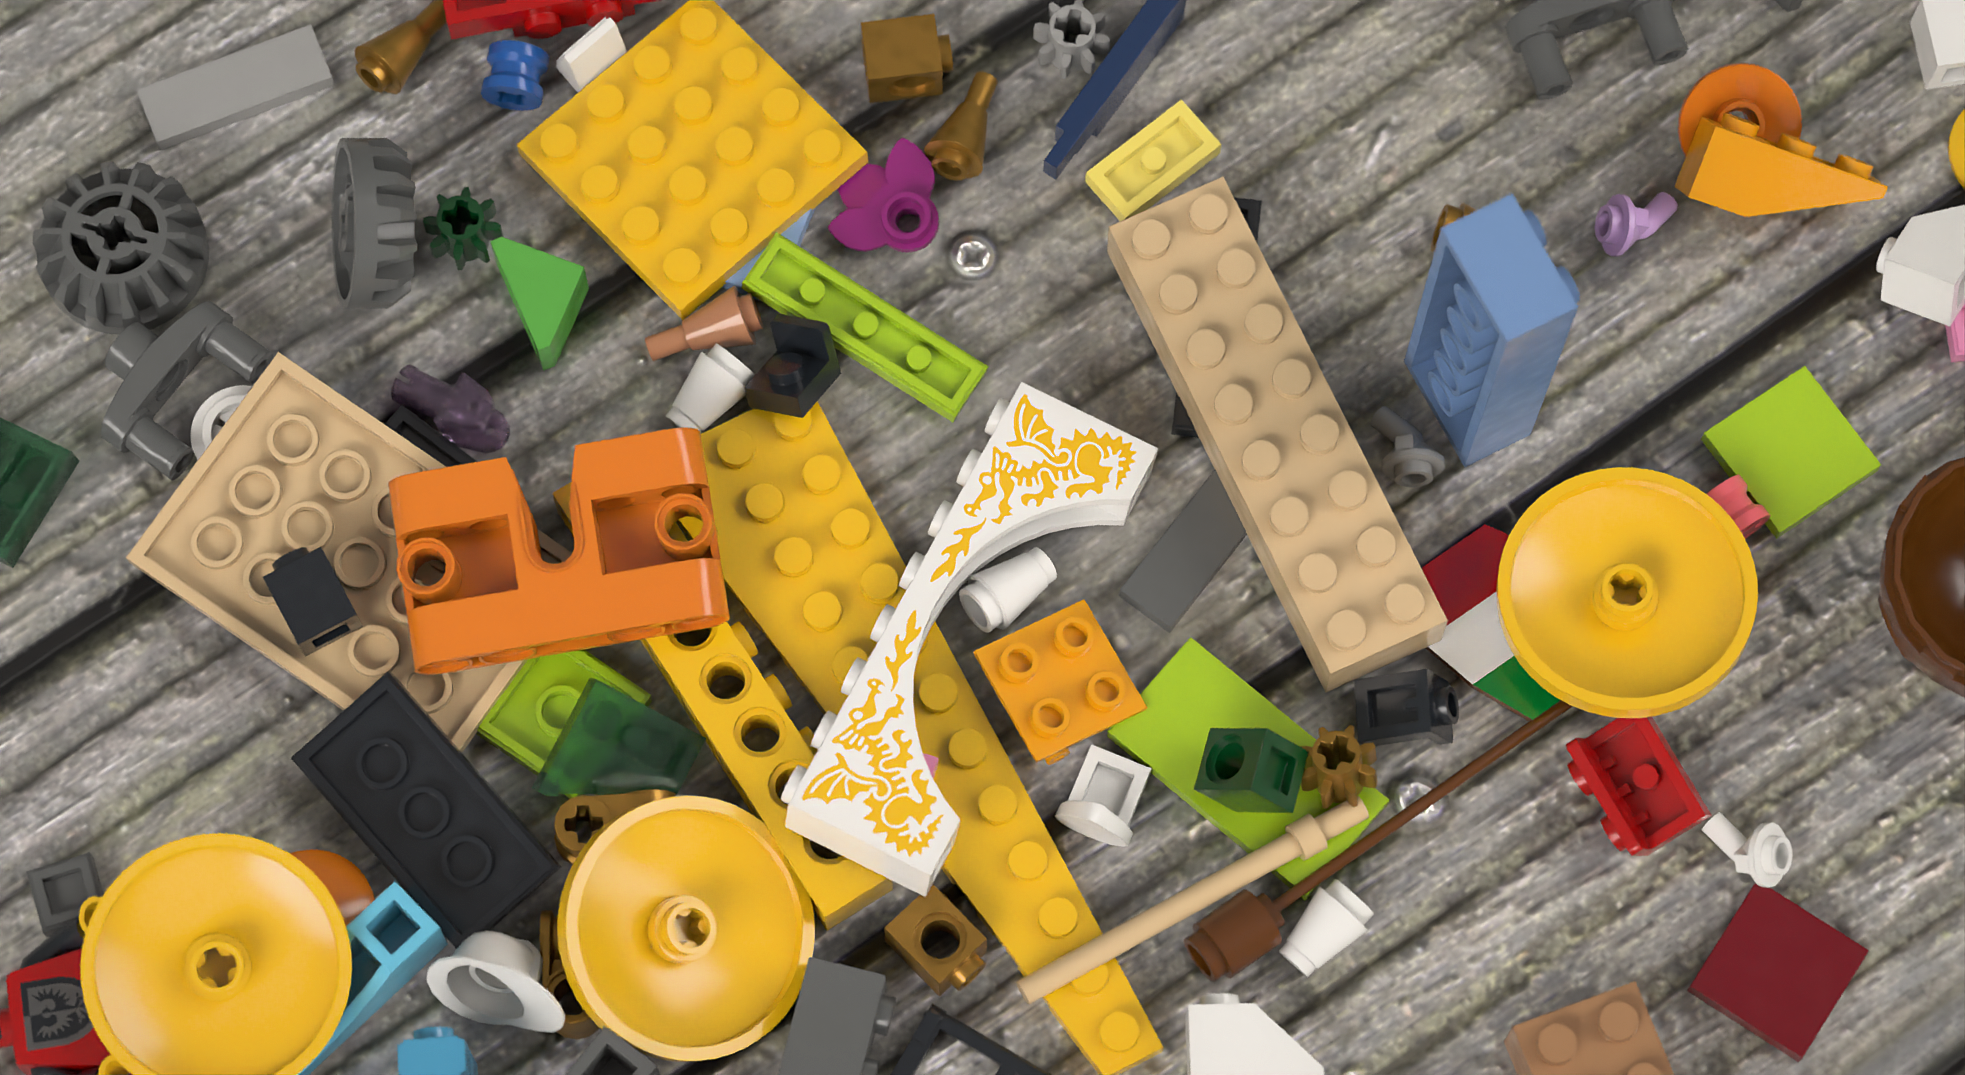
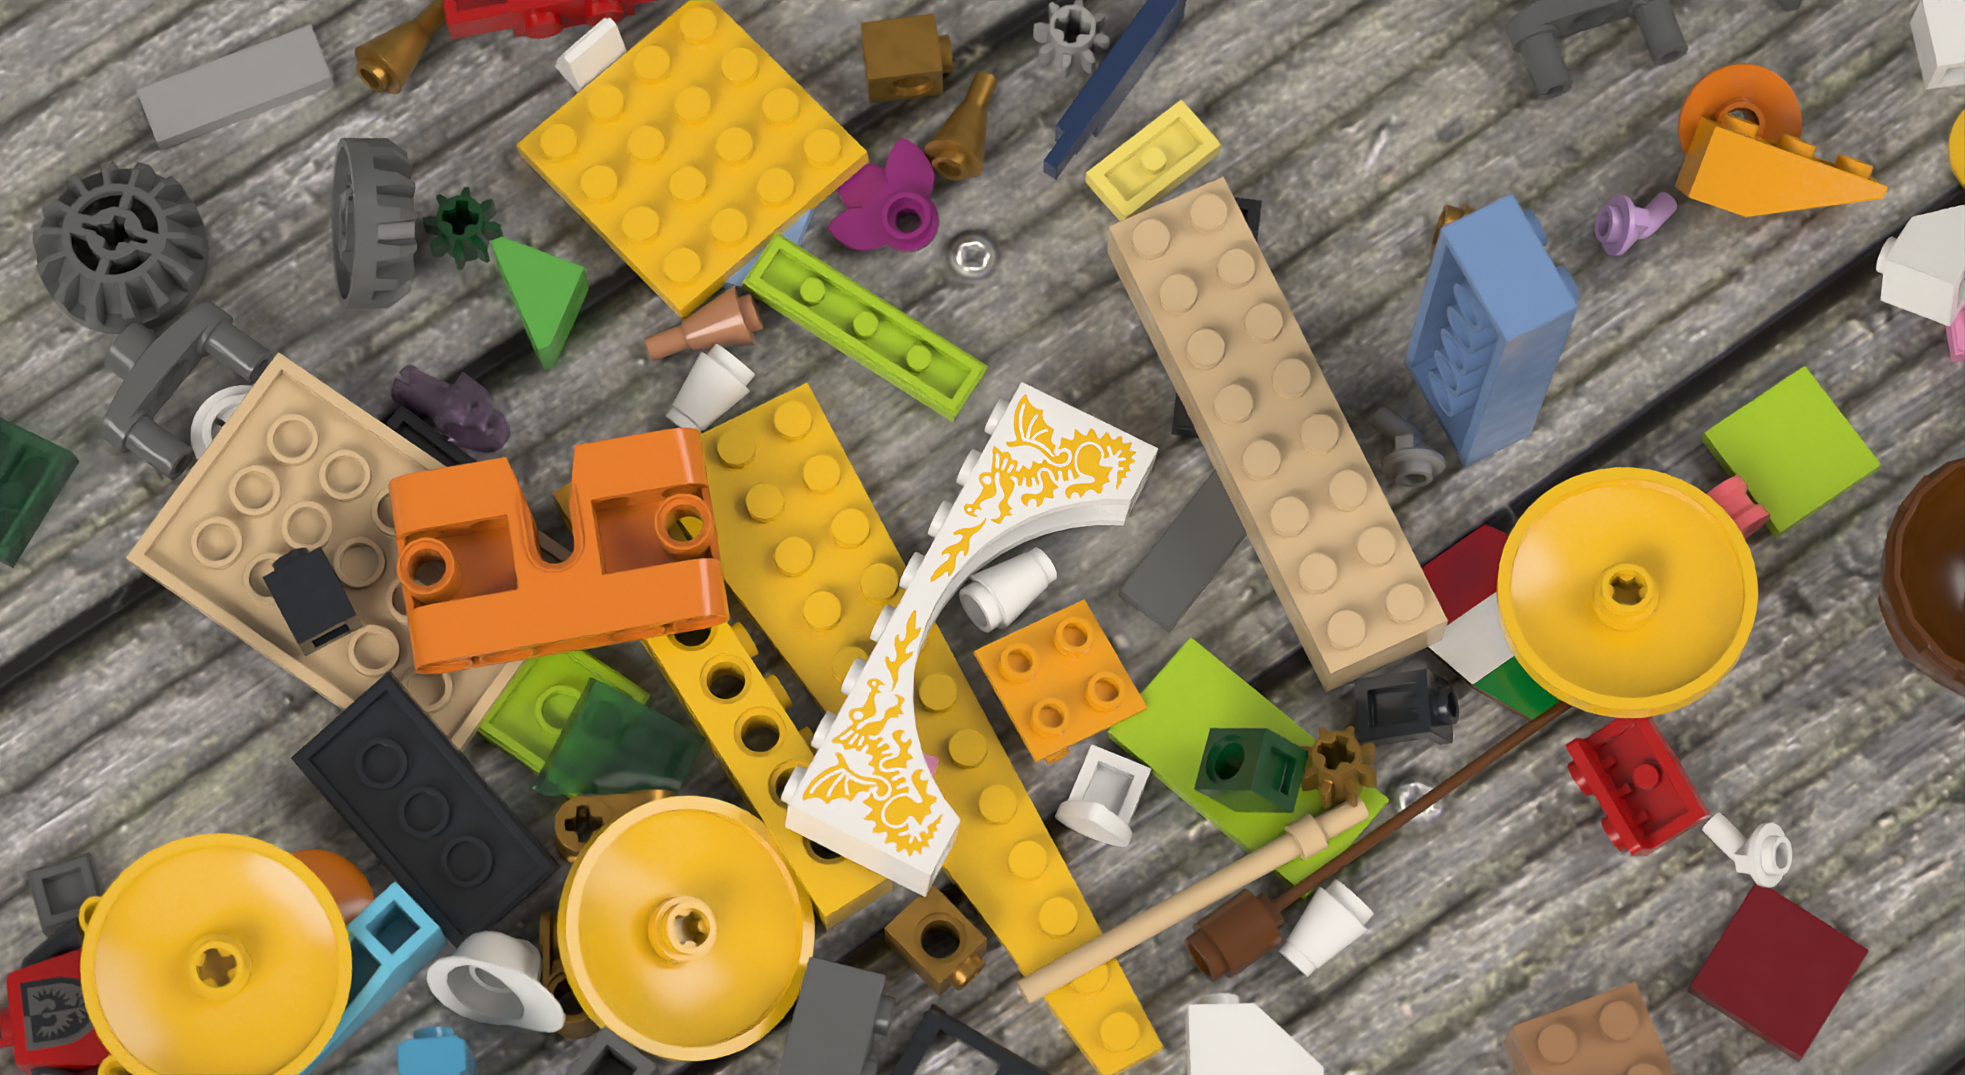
blue wheel [480,40,550,111] -> none
black bracket [744,314,841,418] -> none

